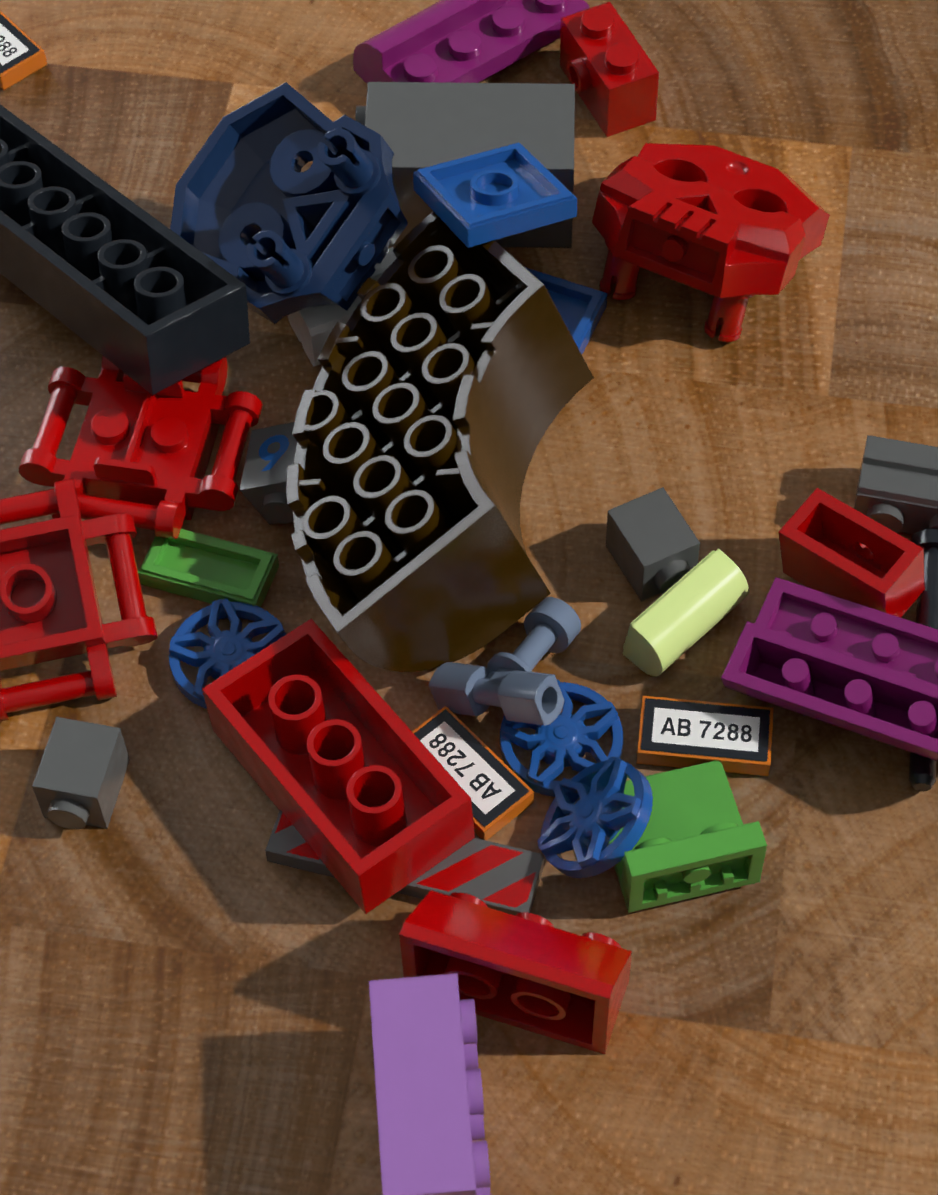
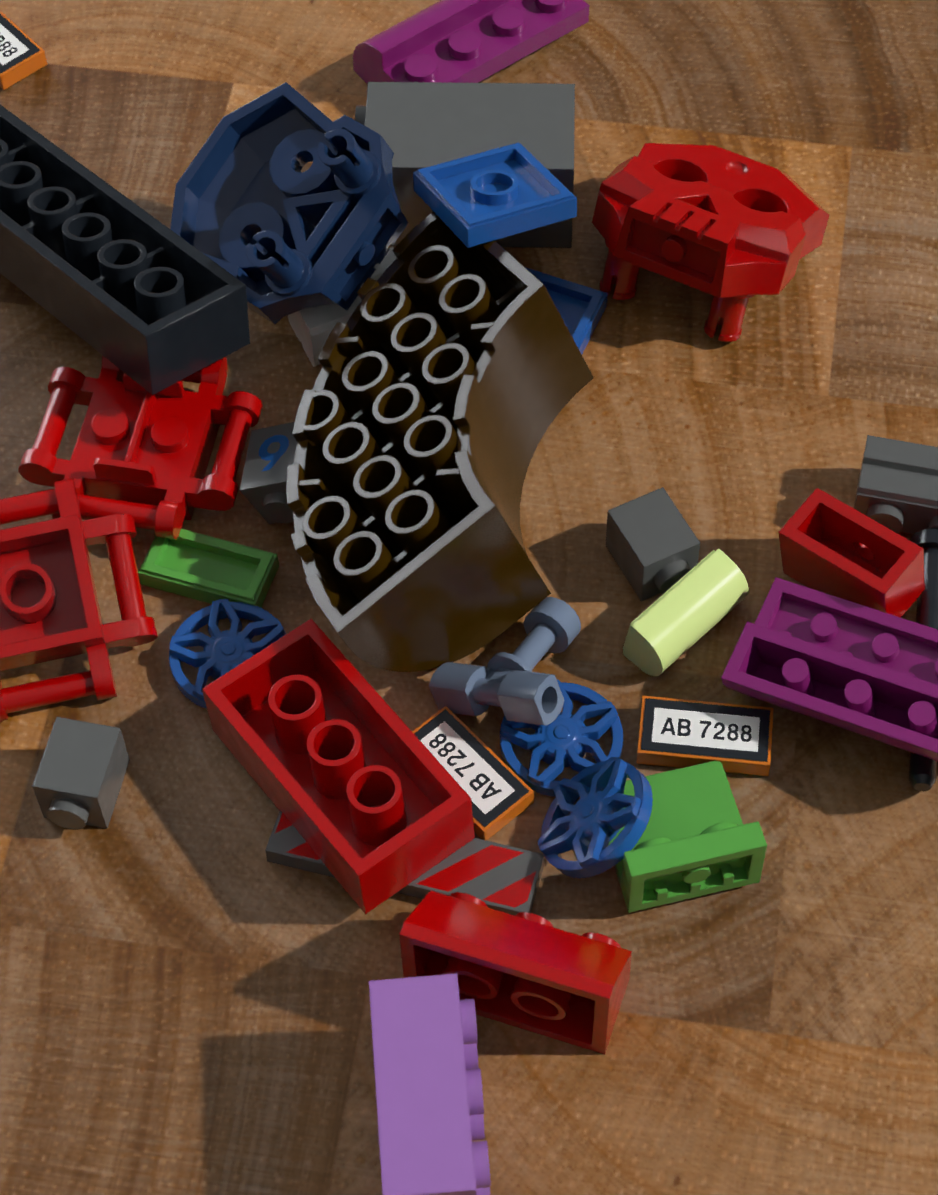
red brick [560,2,659,137] -> none

